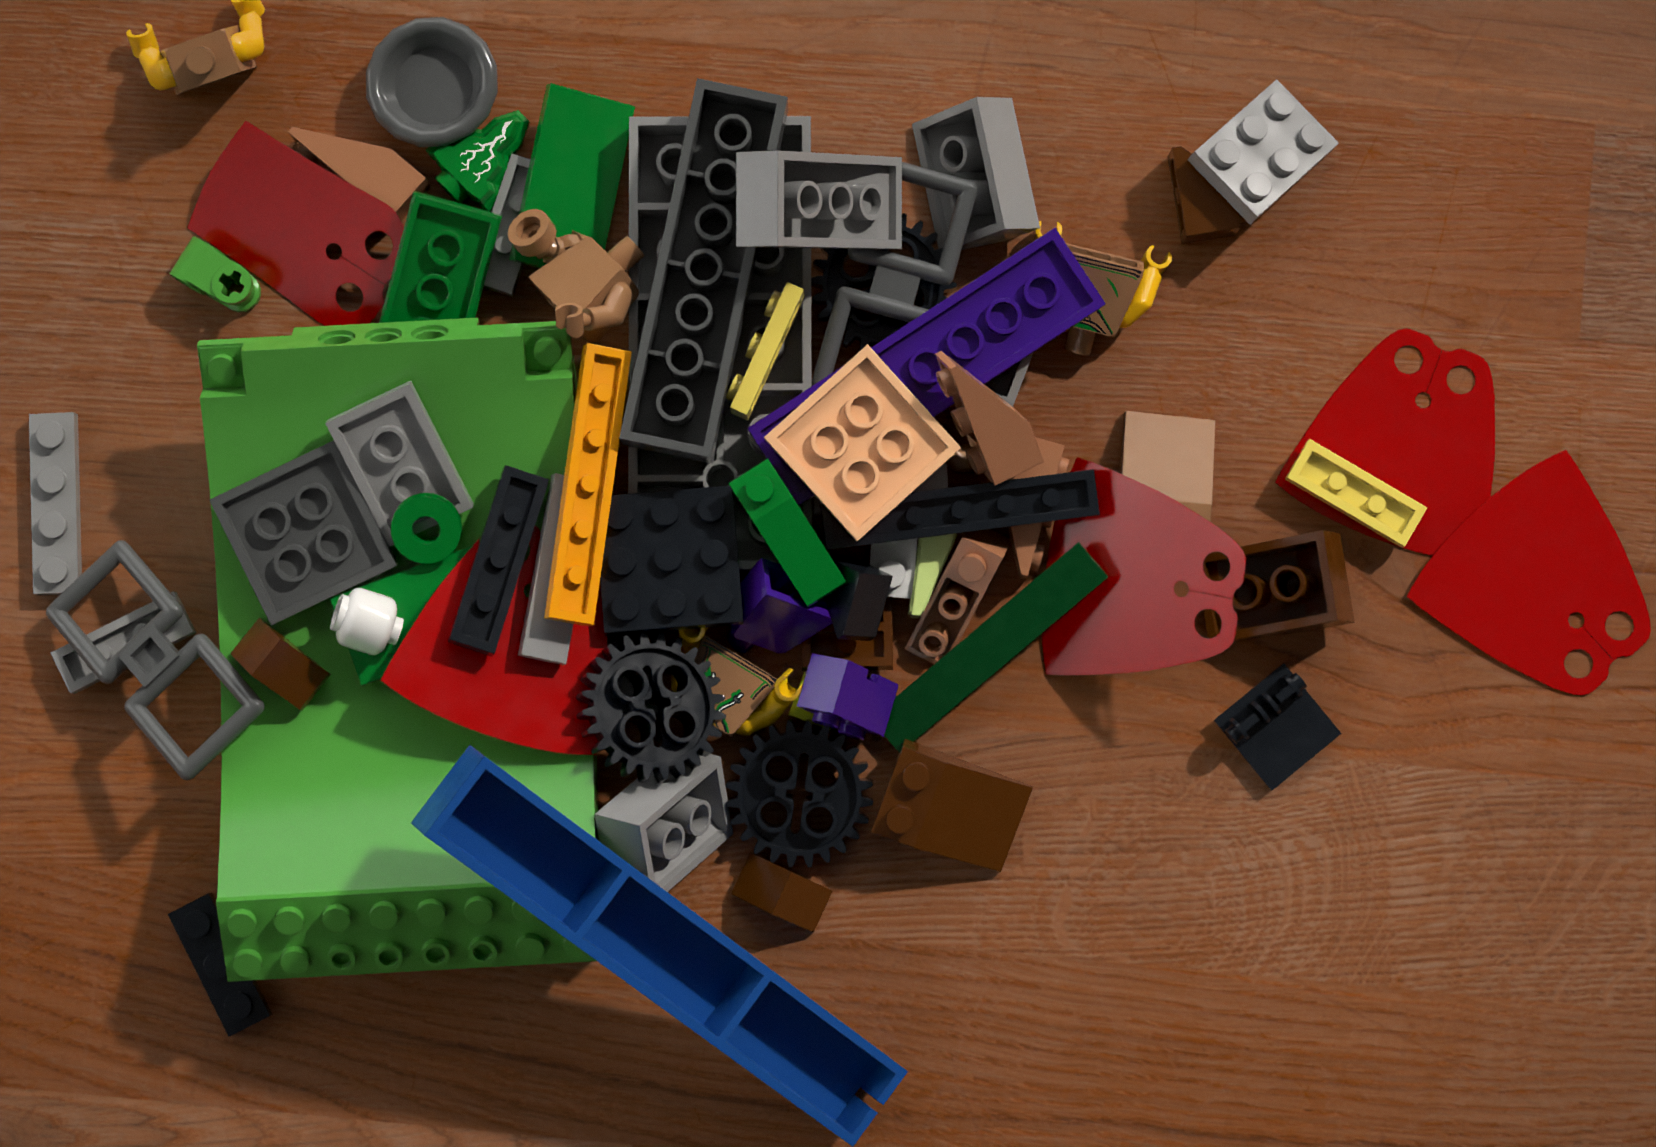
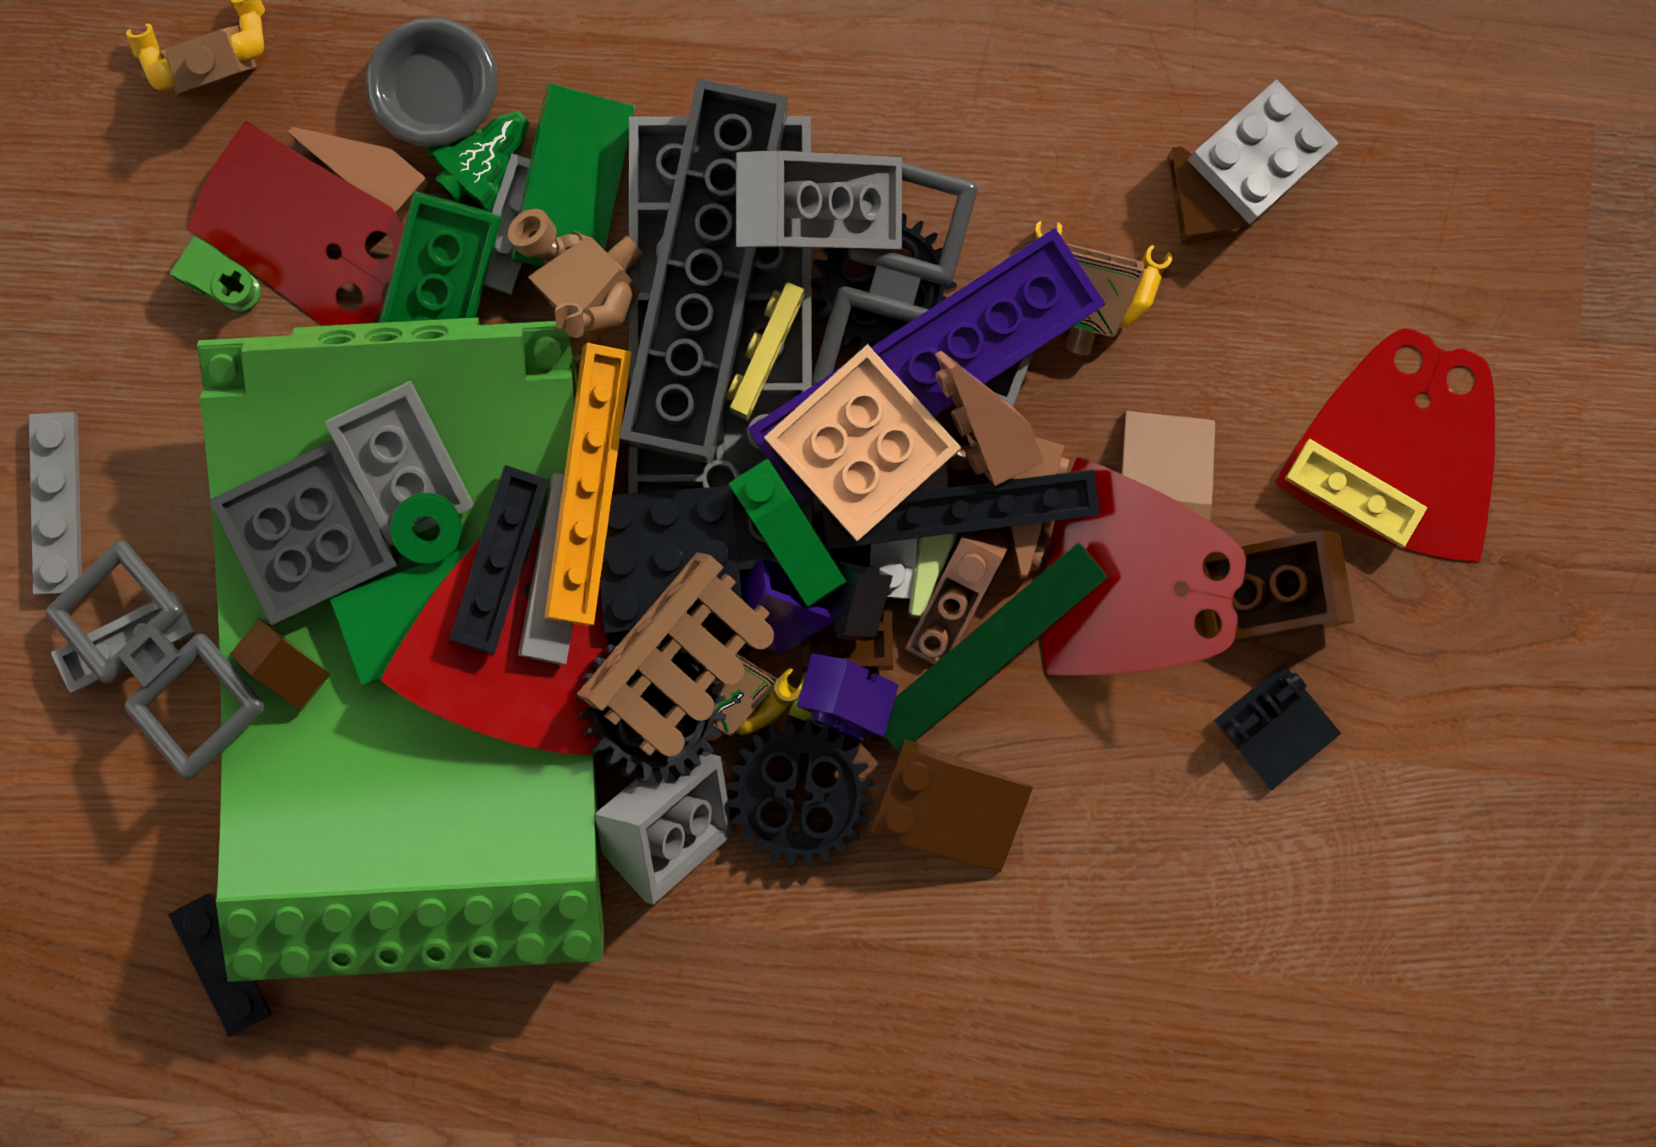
white head [330,588,404,655] -> none
blue piece [411,745,908,1147] -> none
reddish brown slope [731,852,832,932] -> none
light grey slope [912,97,1040,250] -> none
red piece [1406,450,1651,695] -> none
none -> medium nougat fence [577,552,774,756]

